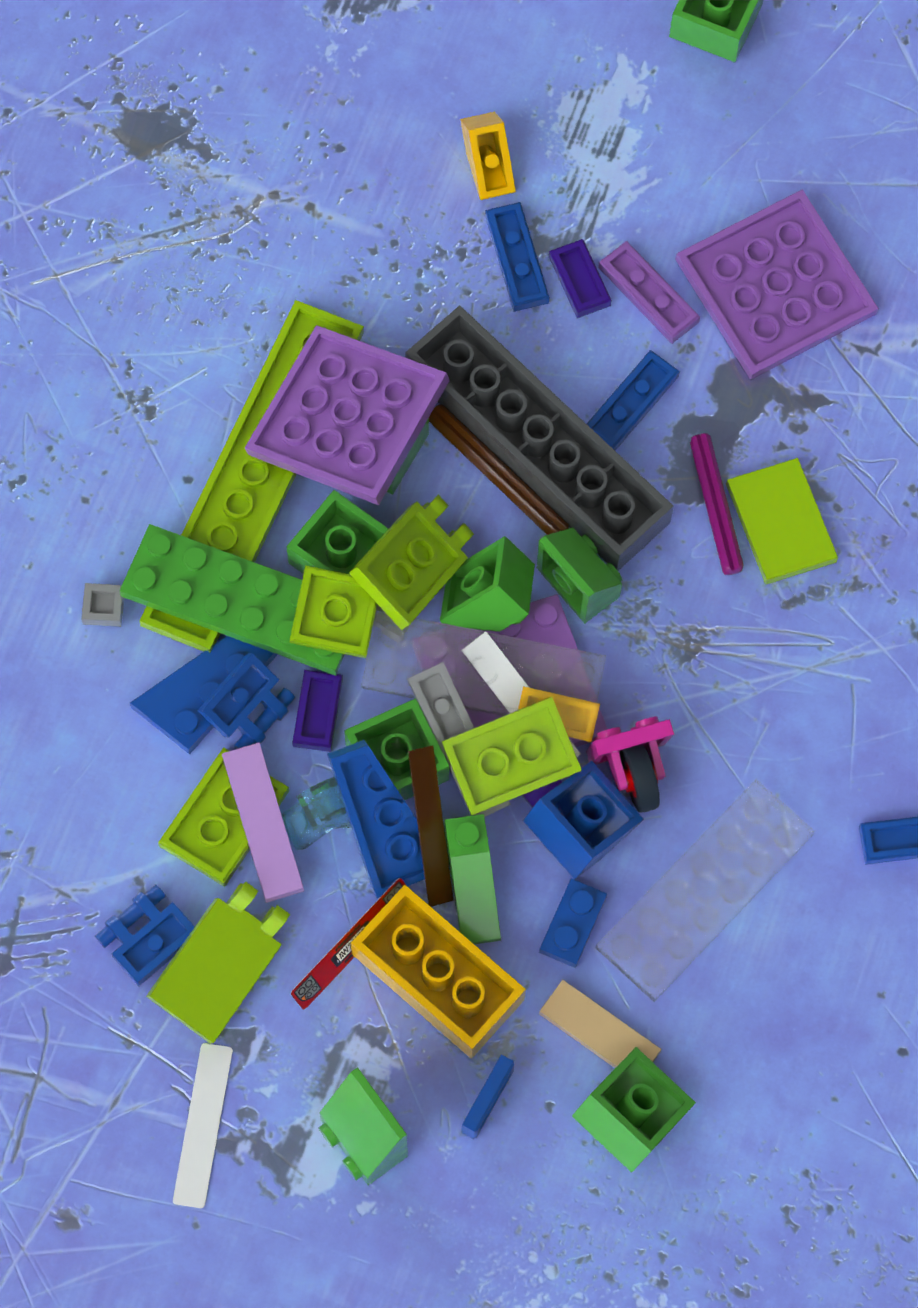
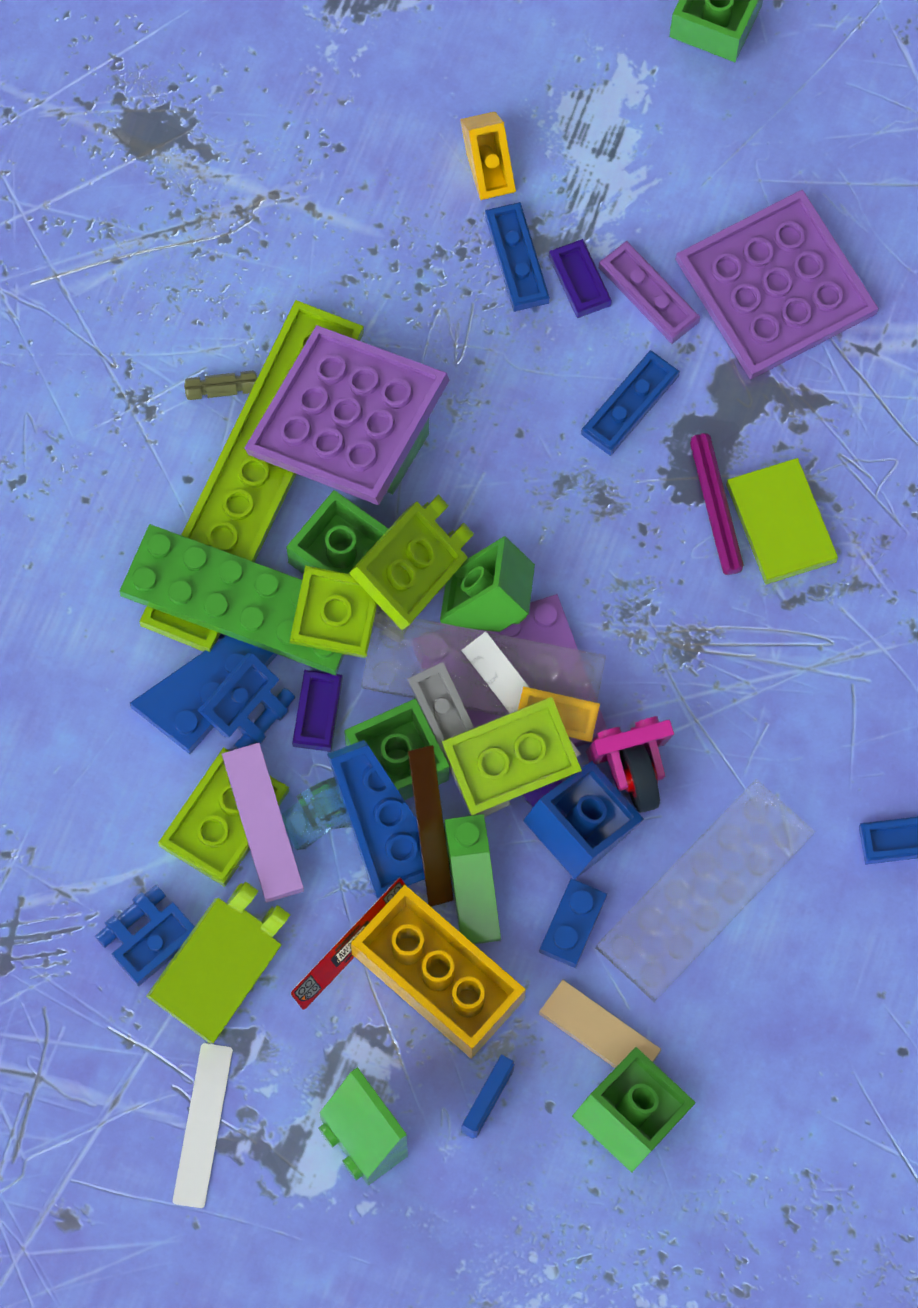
light grey plate [81,583,124,627] -> none
dark grey brick [405,305,674,571] -> none
reddish brown axle [429,404,569,535] -> none
bright green slope [536,528,622,624] -> none
none -> olive axle [184,370,257,400]

